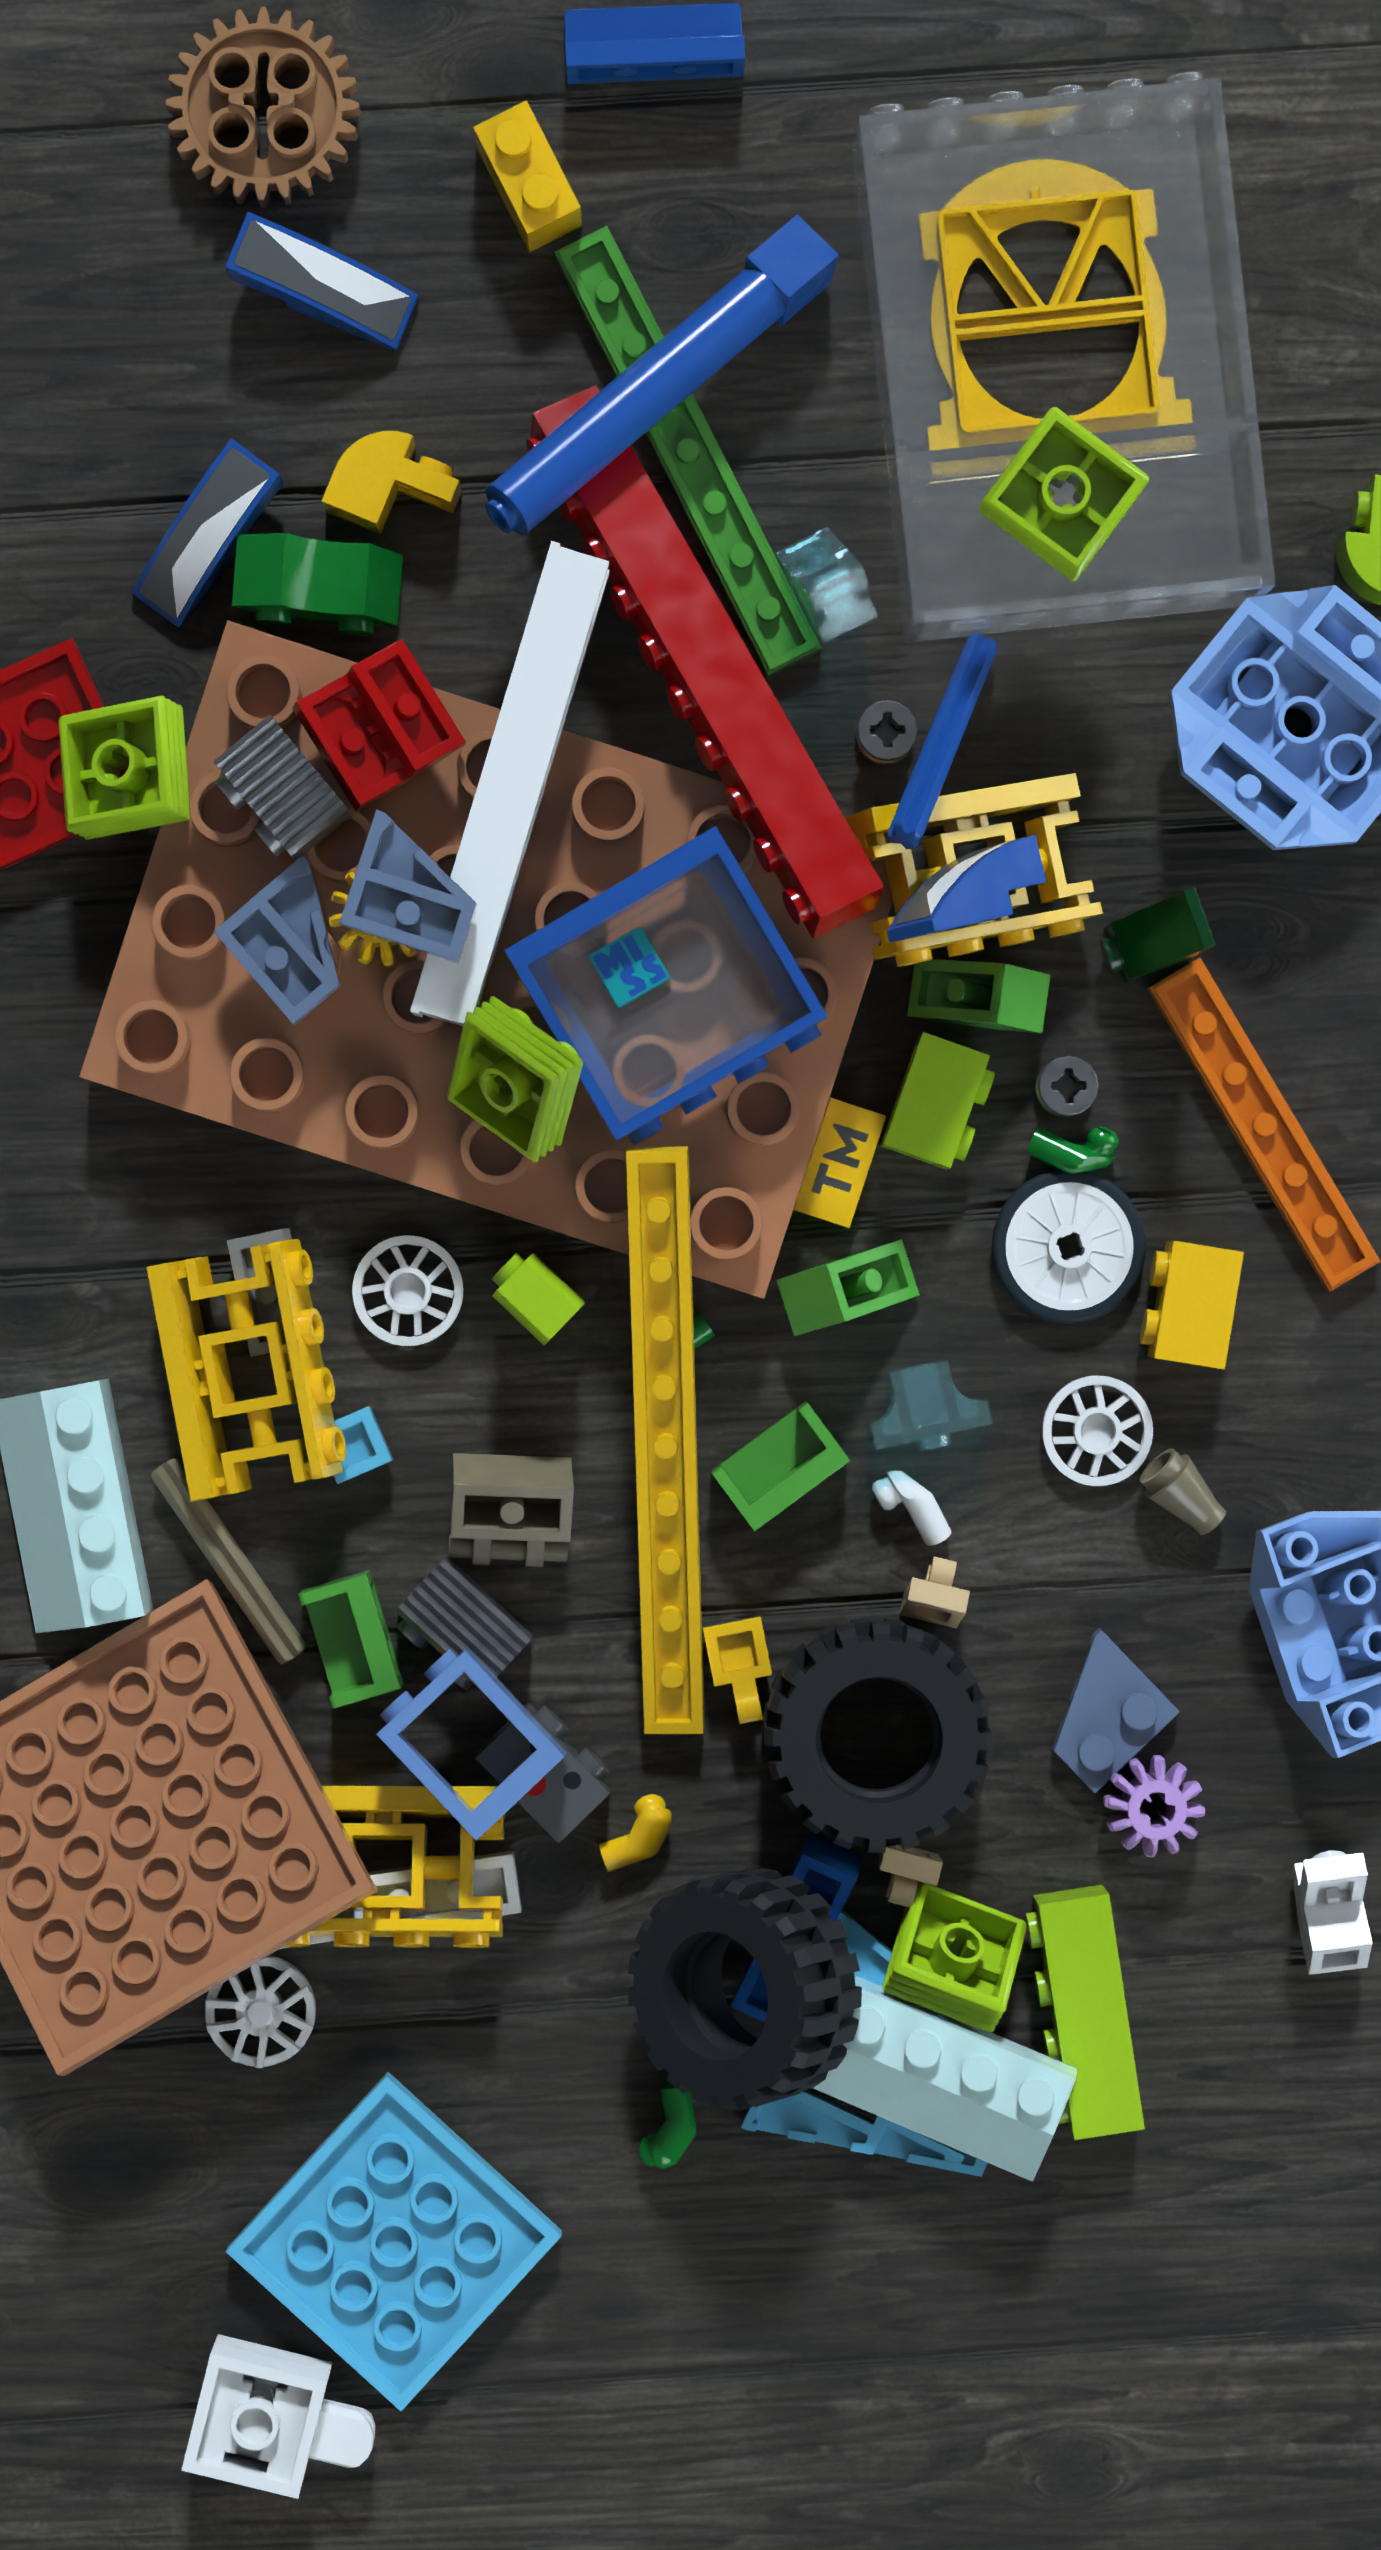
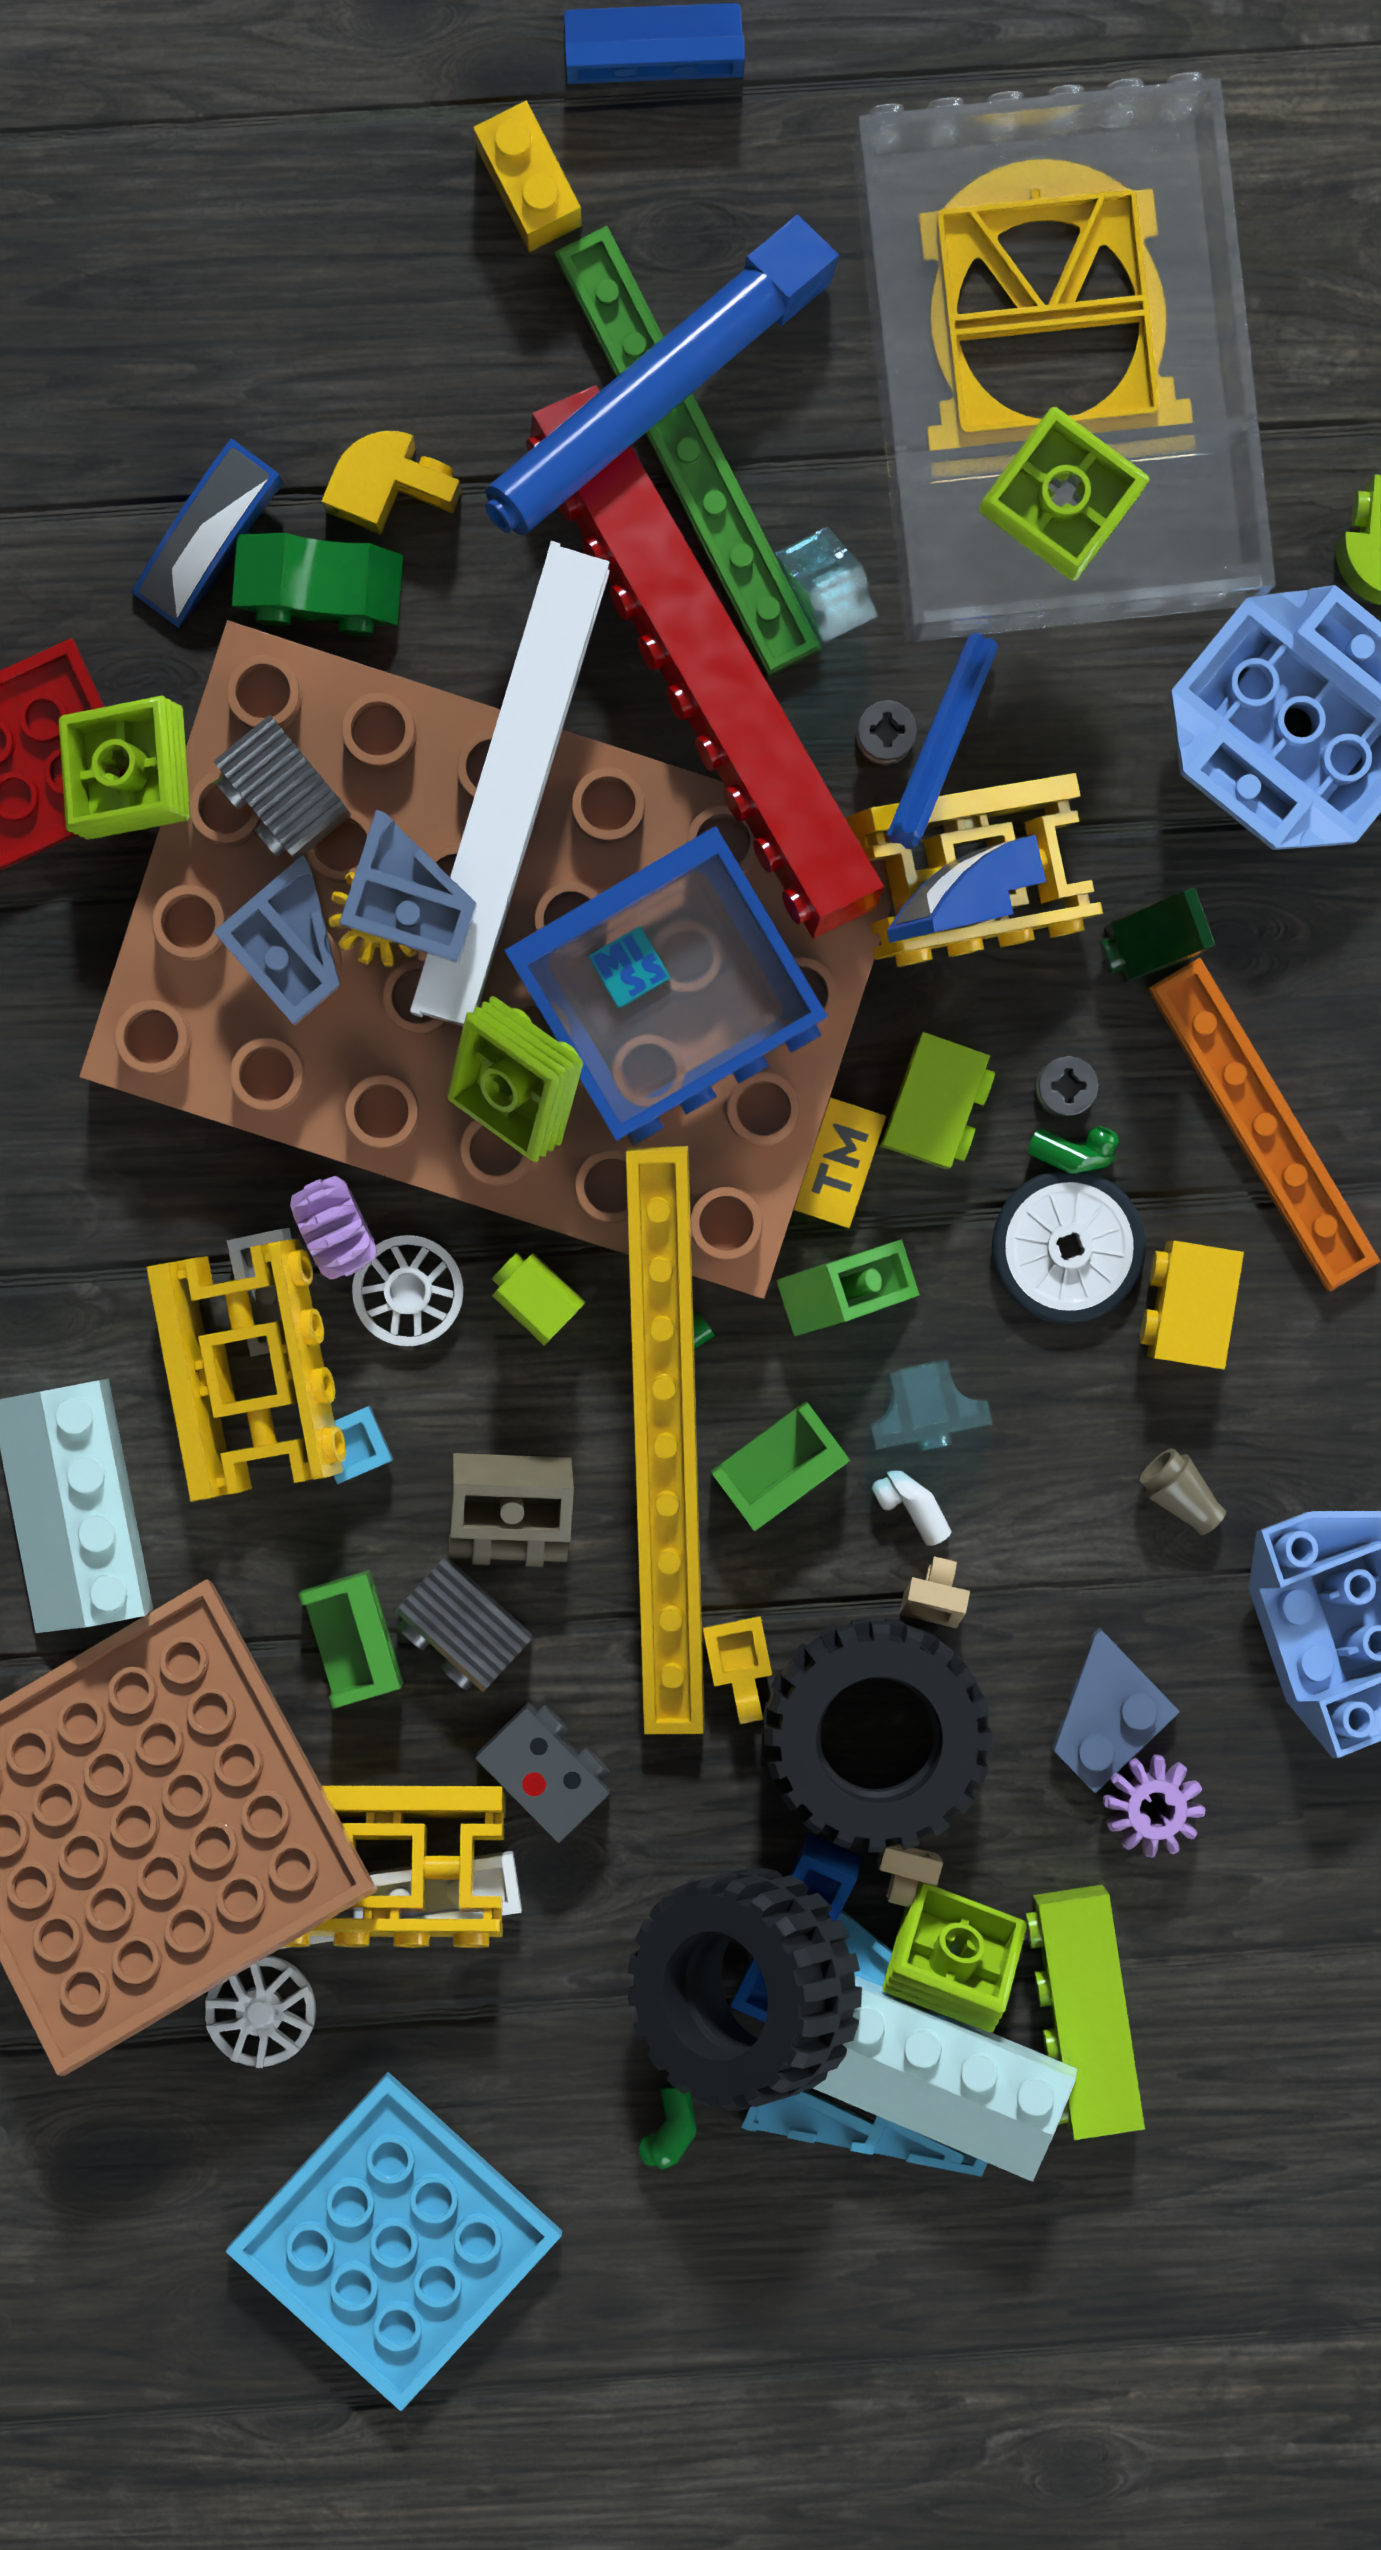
dark tan axle [151,1458,306,1664] -> none
medium nougat gear [165,7,361,208] -> none
white brick [181,2334,376,2499] -> none
slope [225,212,419,352] -> none
red slope [292,639,466,812] -> none
medium blue window [377,1649,567,1841] -> none
yellow arm [599,1794,672,1872] -> none
bright green slope [907,959,1051,1033] -> none
white wheel [1042,1375,1153,1486] -> none
white brick [1294,1850,1372,1975] -> none
none -> lavender gear [290,1176,377,1280]

